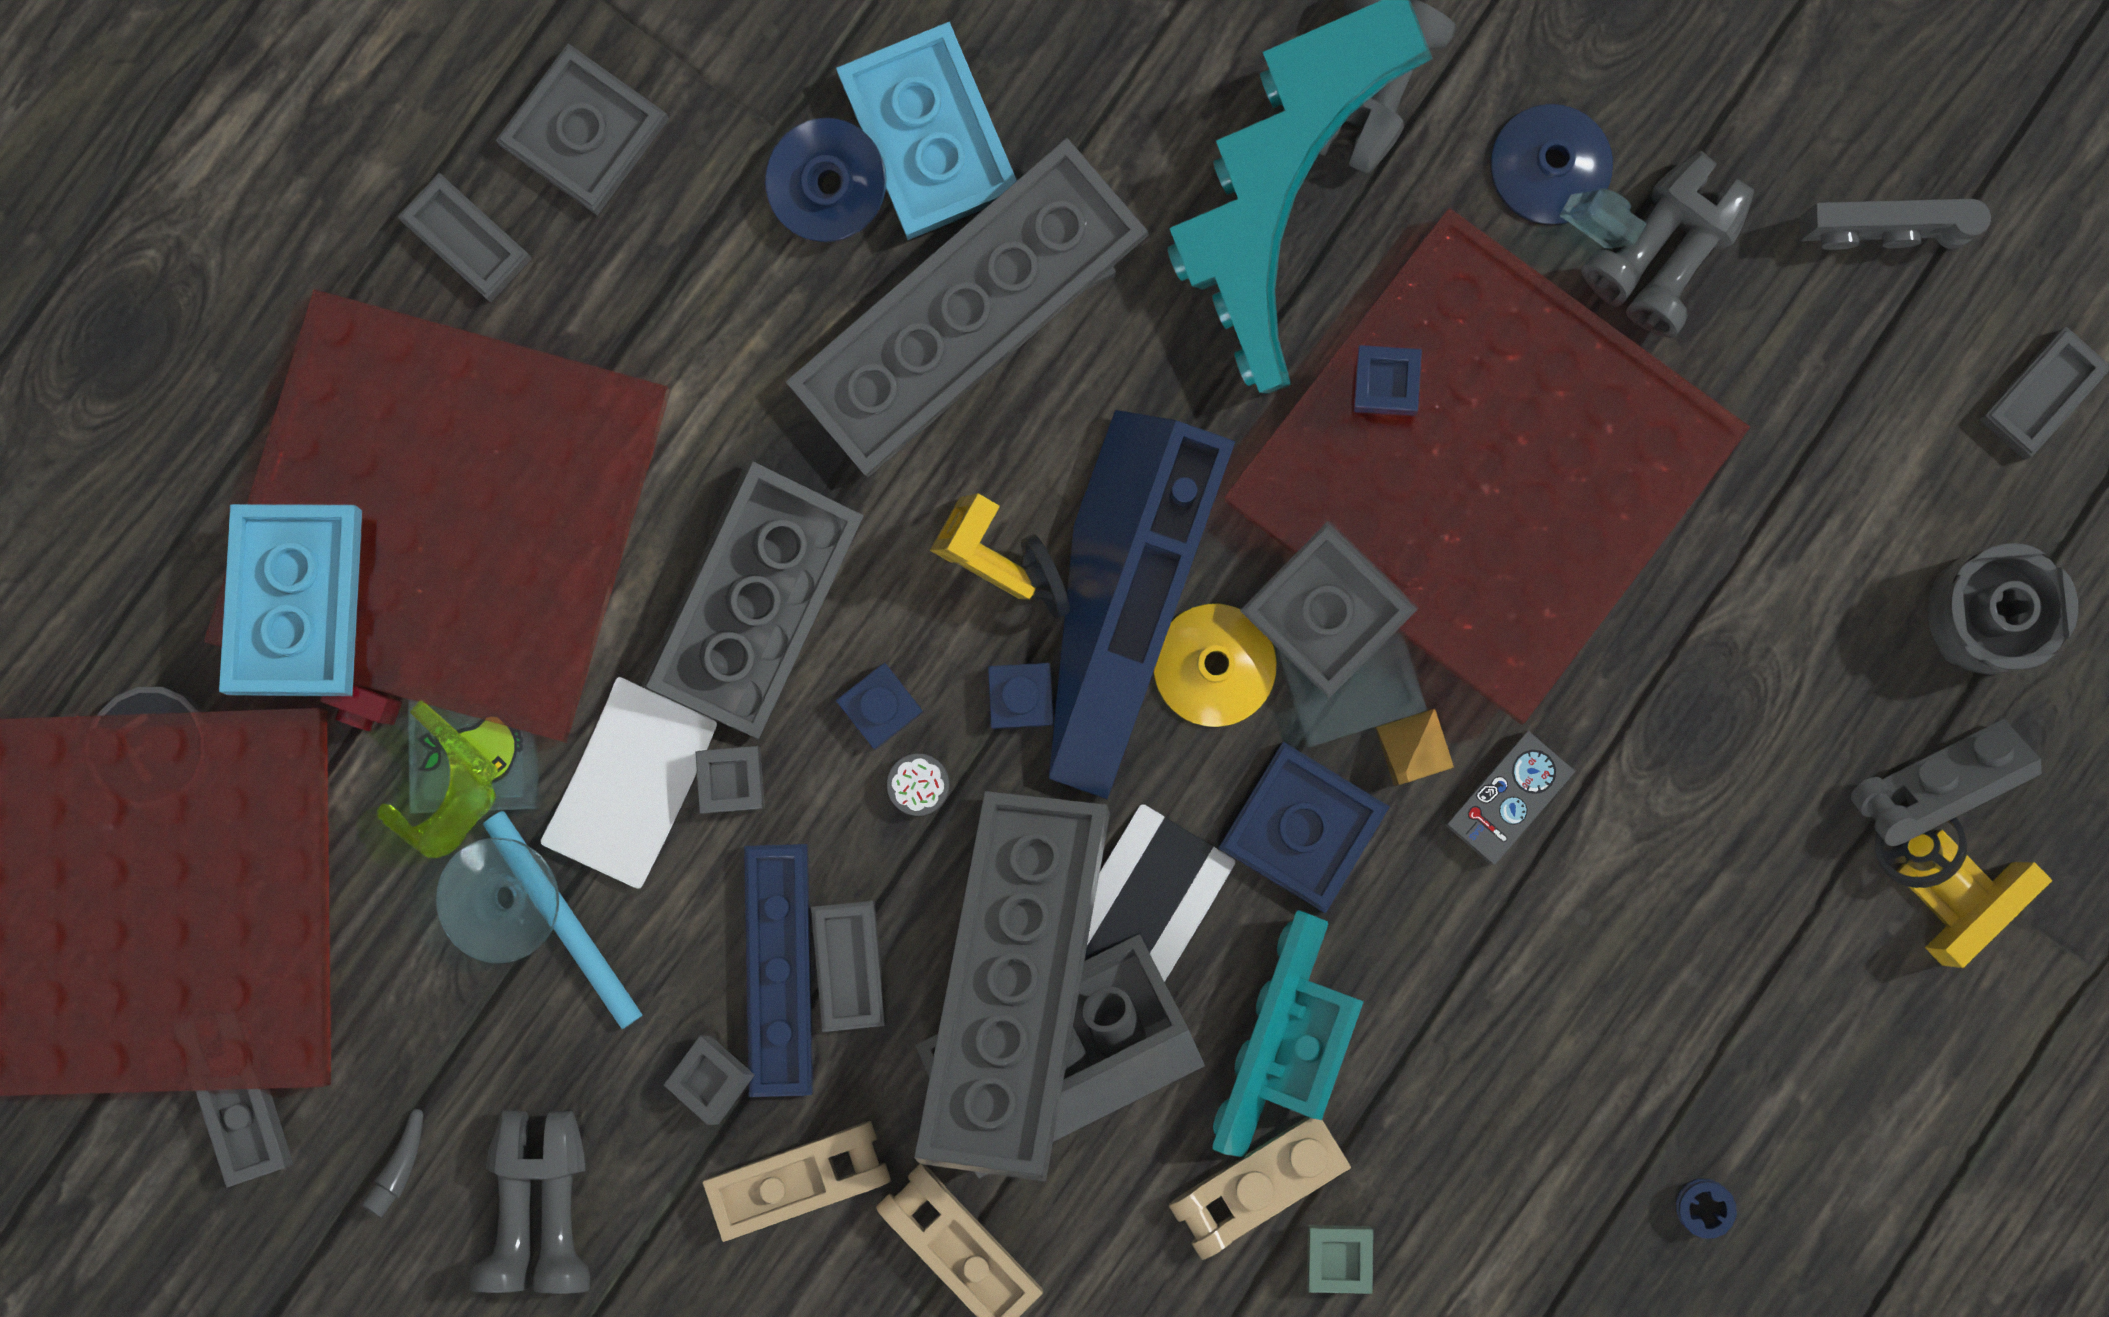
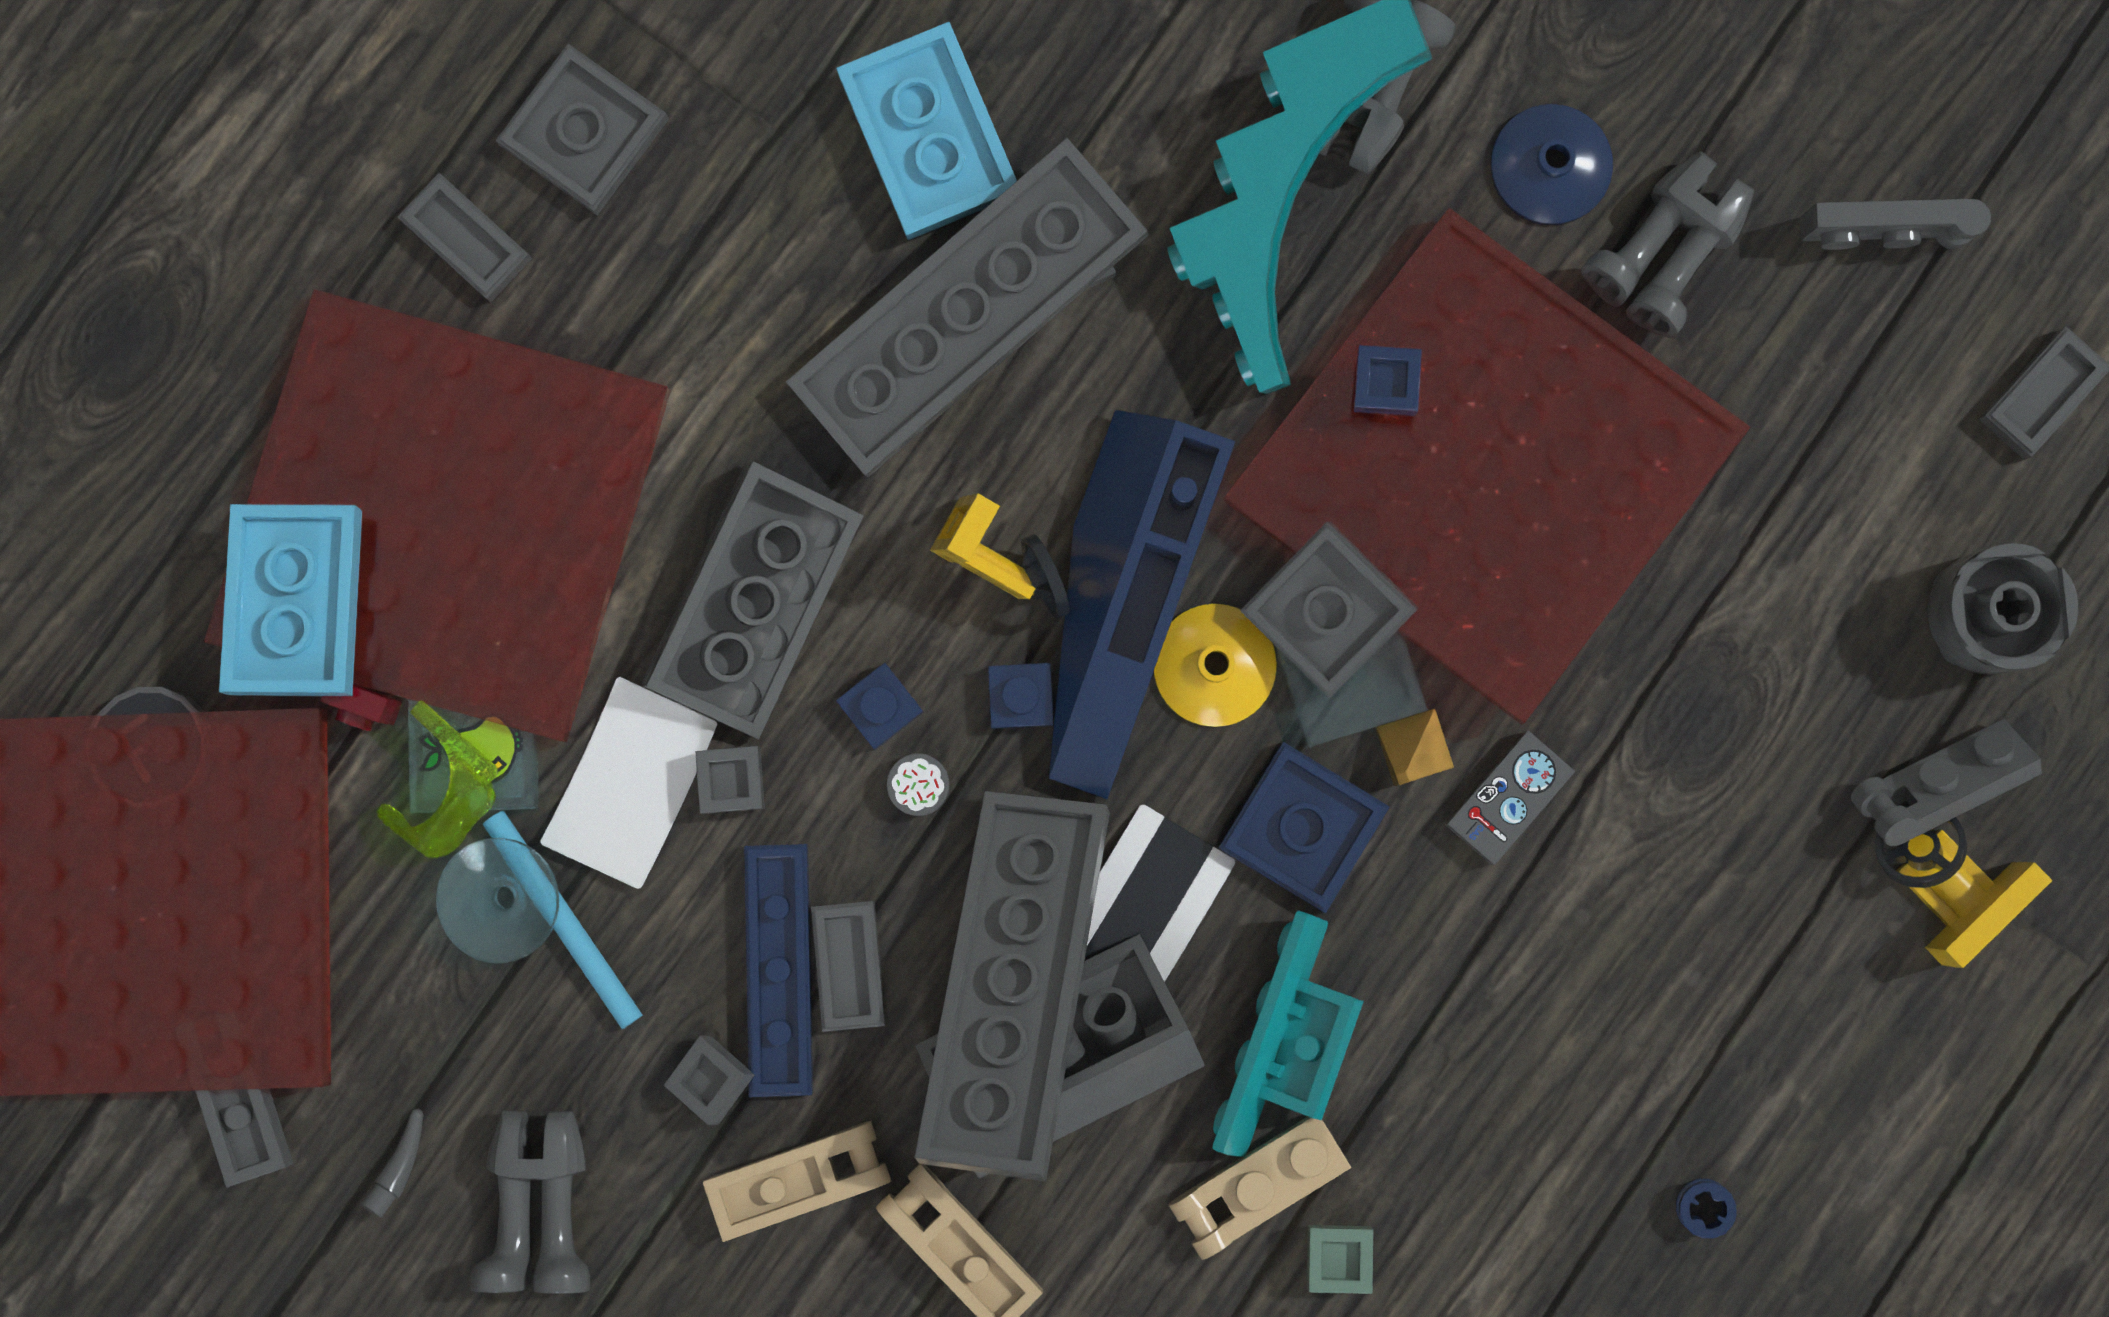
dark blue dish [765,118,887,242] -> none
clear light blue plate [1559,188,1646,249] -> none

